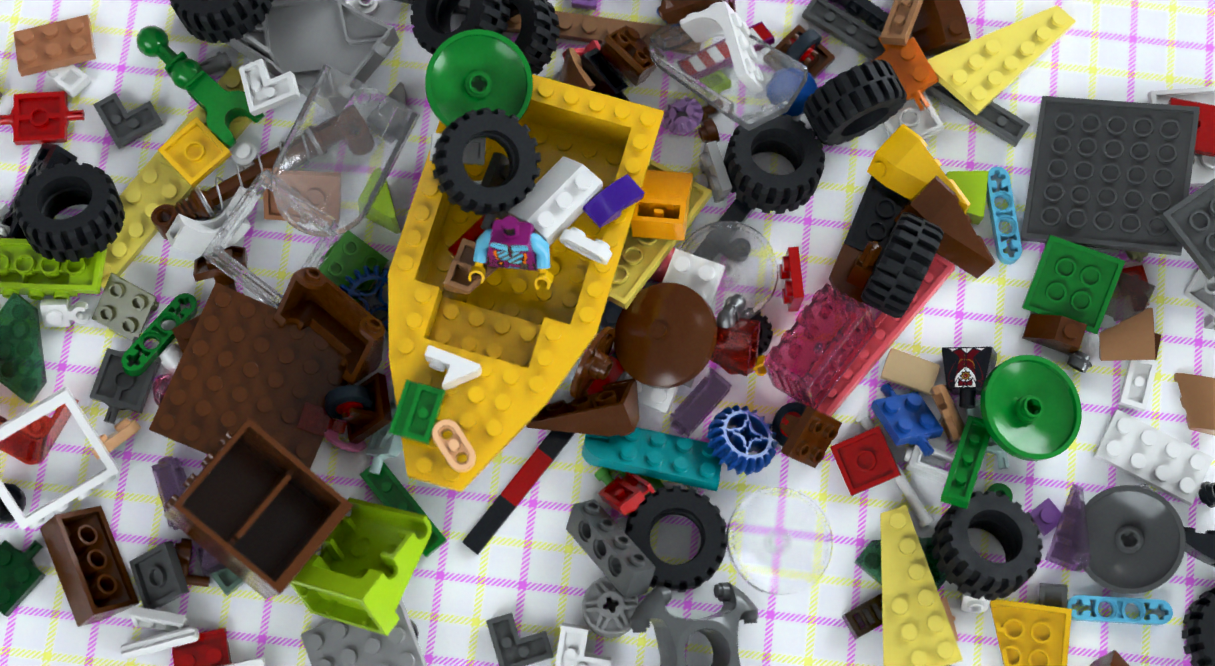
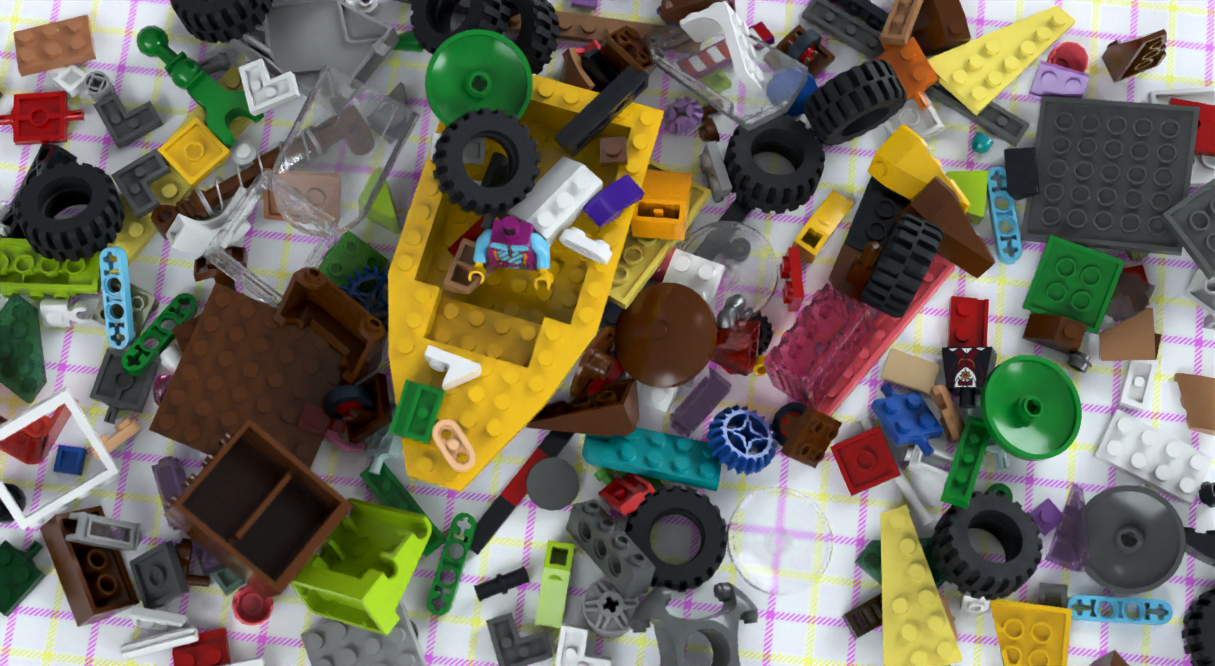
none -> blue tile [53,445,87,476]
none -> light grey window [65,512,142,552]
none -> light grey wheel [83,71,115,103]
none -> medium azure beam [99,246,135,350]
none -> dark grey plate [111,148,171,219]
none -> coral hair [231,585,274,626]
none -> green cone [393,30,426,53]
none -> green beam [427,513,477,616]
none -> black pin [473,566,530,602]
none -> dark grey tile [525,457,579,511]
none -> lime slope [535,540,575,629]
none -> black fence [554,65,649,158]
none -> reddish brown plate [599,136,628,167]
none -> yellow slope [792,190,854,264]
none -> red plate [947,296,989,347]
none -> teal hinge [971,132,994,154]
none -> black slope [1004,147,1040,201]
none -> plate [1028,60,1090,100]
none -> coral hair [1046,41,1089,72]
none -> reddish brown wedge [1101,29,1167,83]

